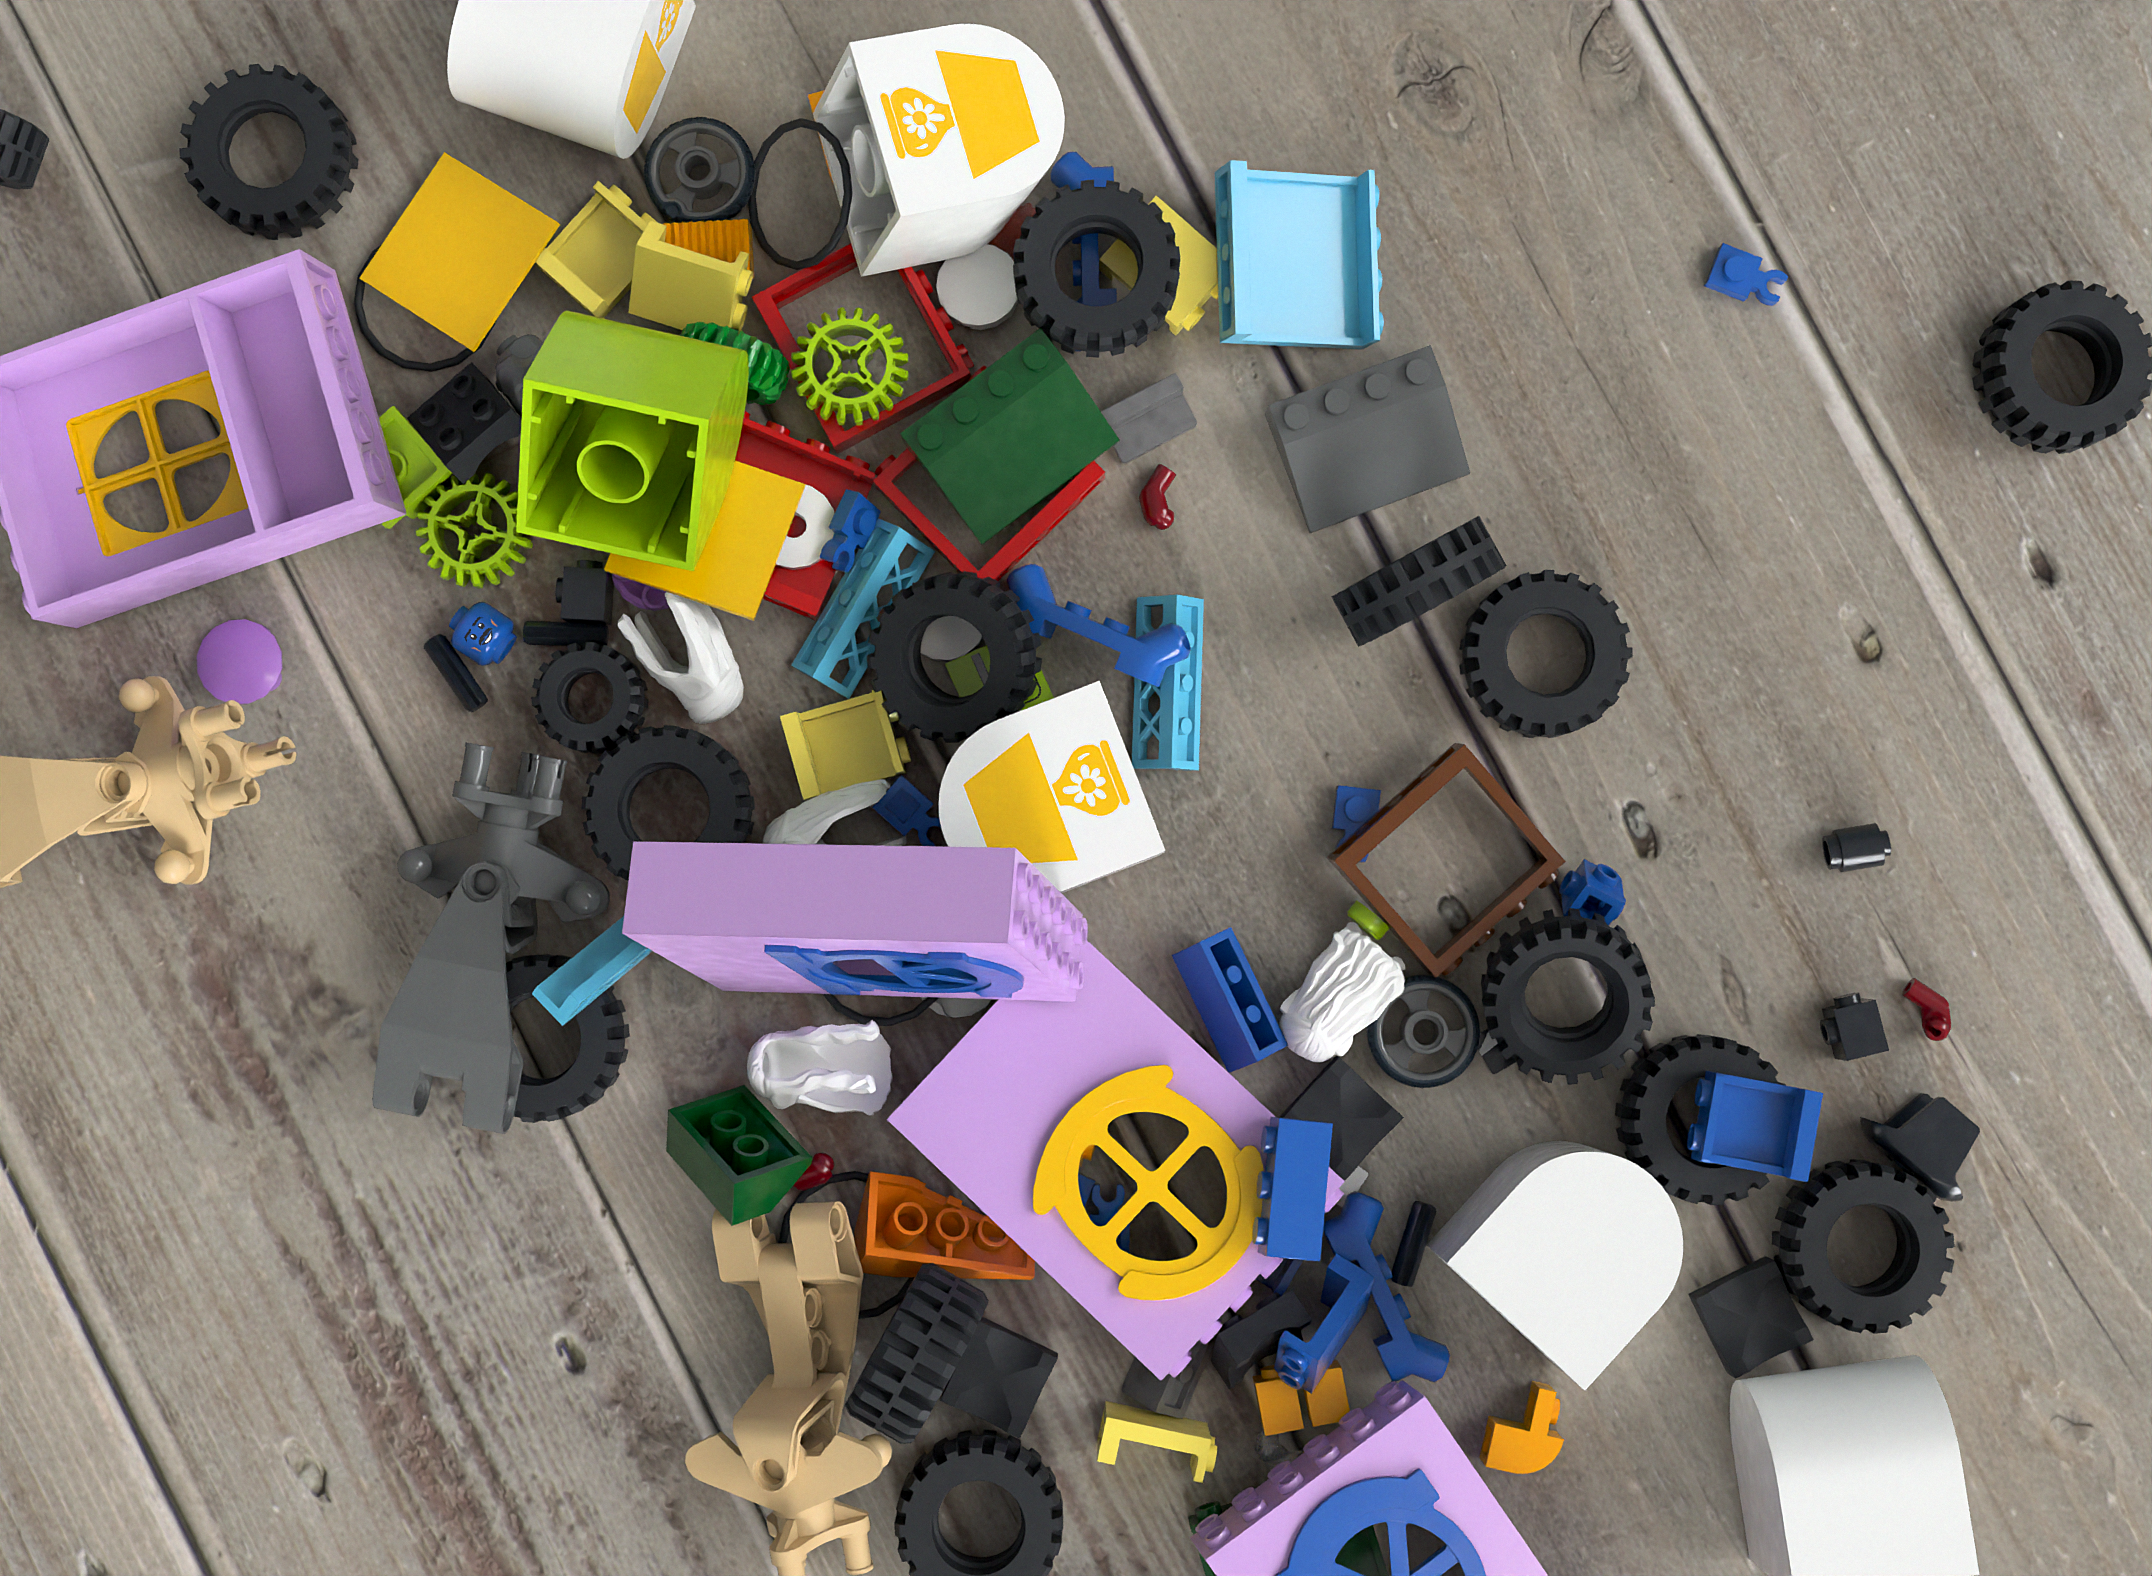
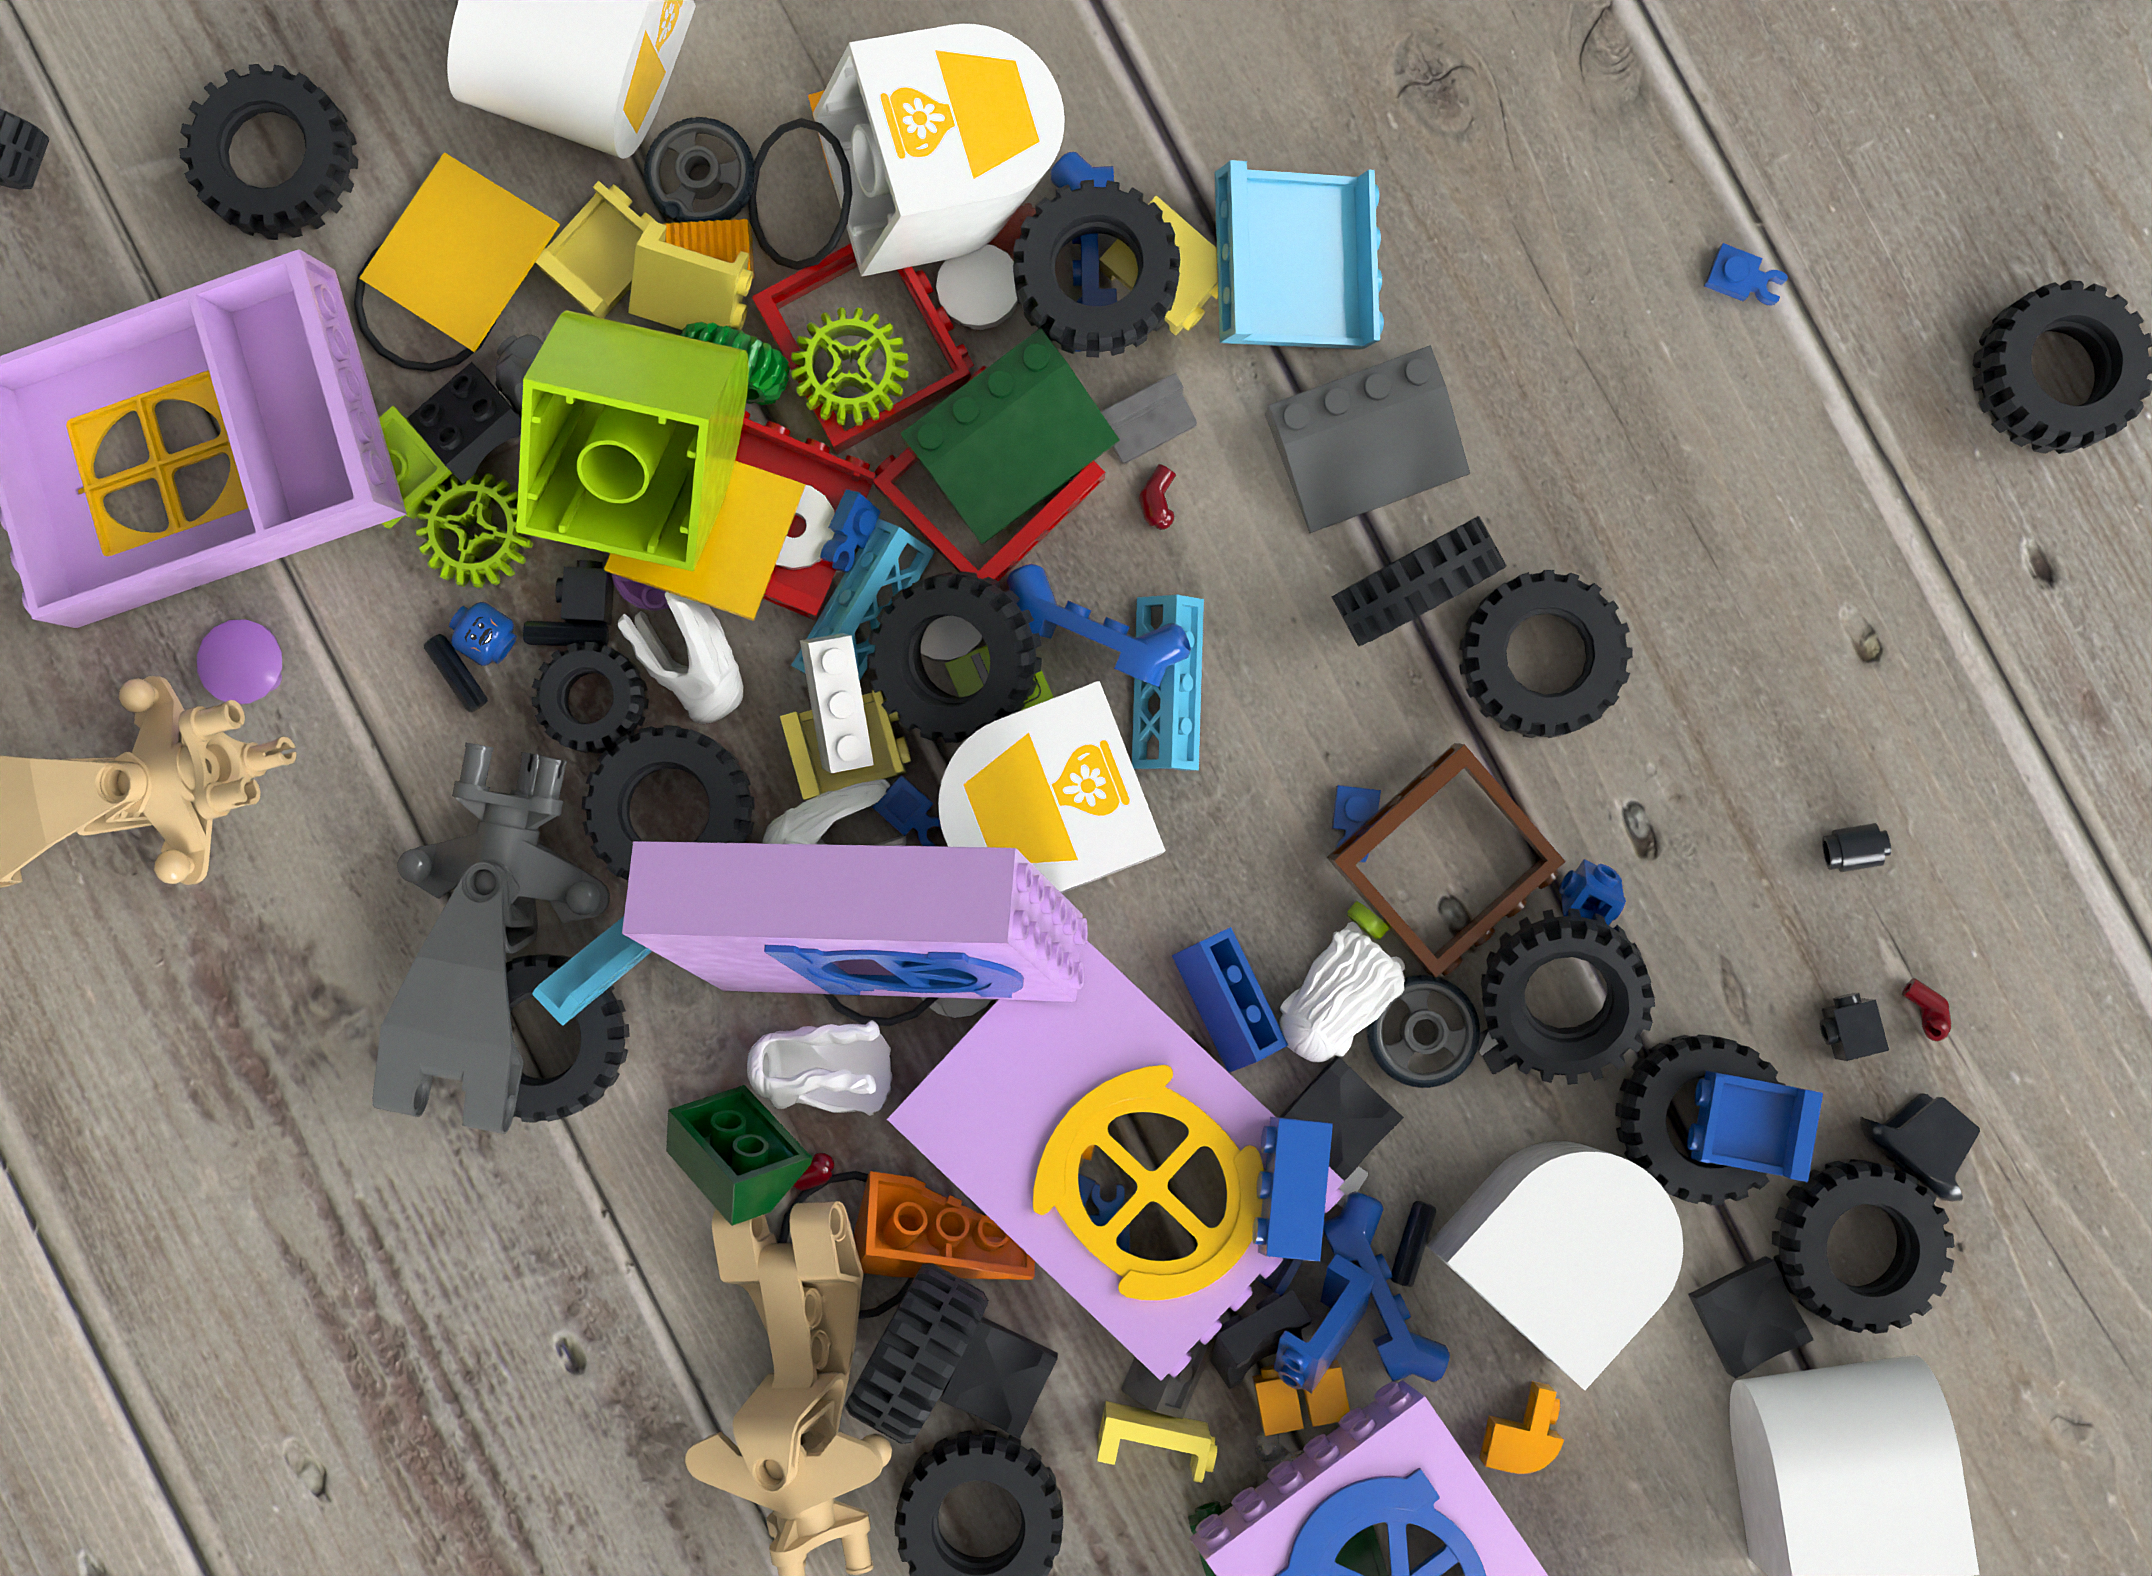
none -> white brick [800,633,874,773]

